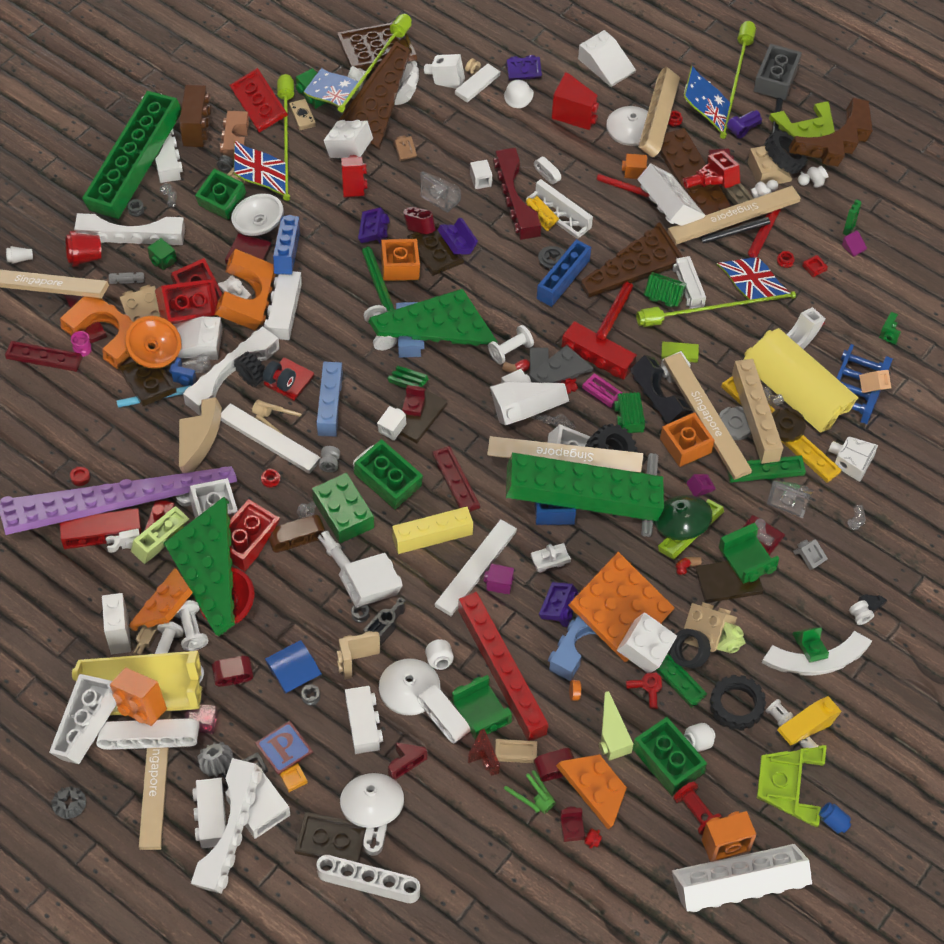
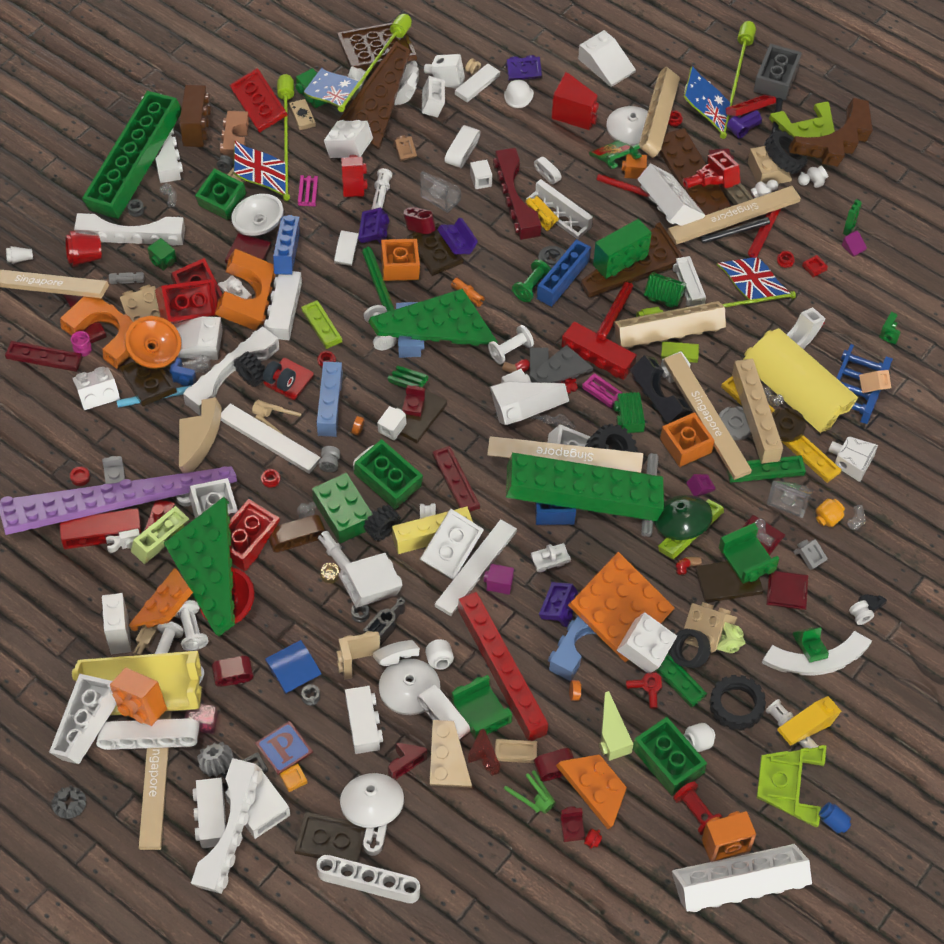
none -> white bracket [73,367,120,410]
none -> light grey bracket [102,456,125,484]
none -> dark pink tile [298,175,318,206]
none -> lime tile [301,300,342,349]
none -> red plate [317,351,336,368]
none -> clear yellow tile [320,563,340,583]
none -> white slope [334,231,359,266]
none -> orange tile [351,416,365,436]
none -> black tyre [364,505,401,541]
none -> white pin [372,168,392,209]
none -> white slope [373,640,420,666]
none -> white wheel [420,503,436,519]
none -> white tile [420,509,484,580]
none -> white brick [422,76,445,118]
none -> tan wedge [430,720,472,787]
none -> white beam [445,125,481,168]
none -> orange pin [451,277,485,307]
none -> green hose [512,260,551,302]
none -> green flag [589,140,642,169]
none -> green brick [593,219,652,279]
none -> tan brick [614,301,726,349]
none -> red tile [726,95,776,116]
none -> dark red piece [766,571,808,610]
none -> light orange head [815,499,845,527]

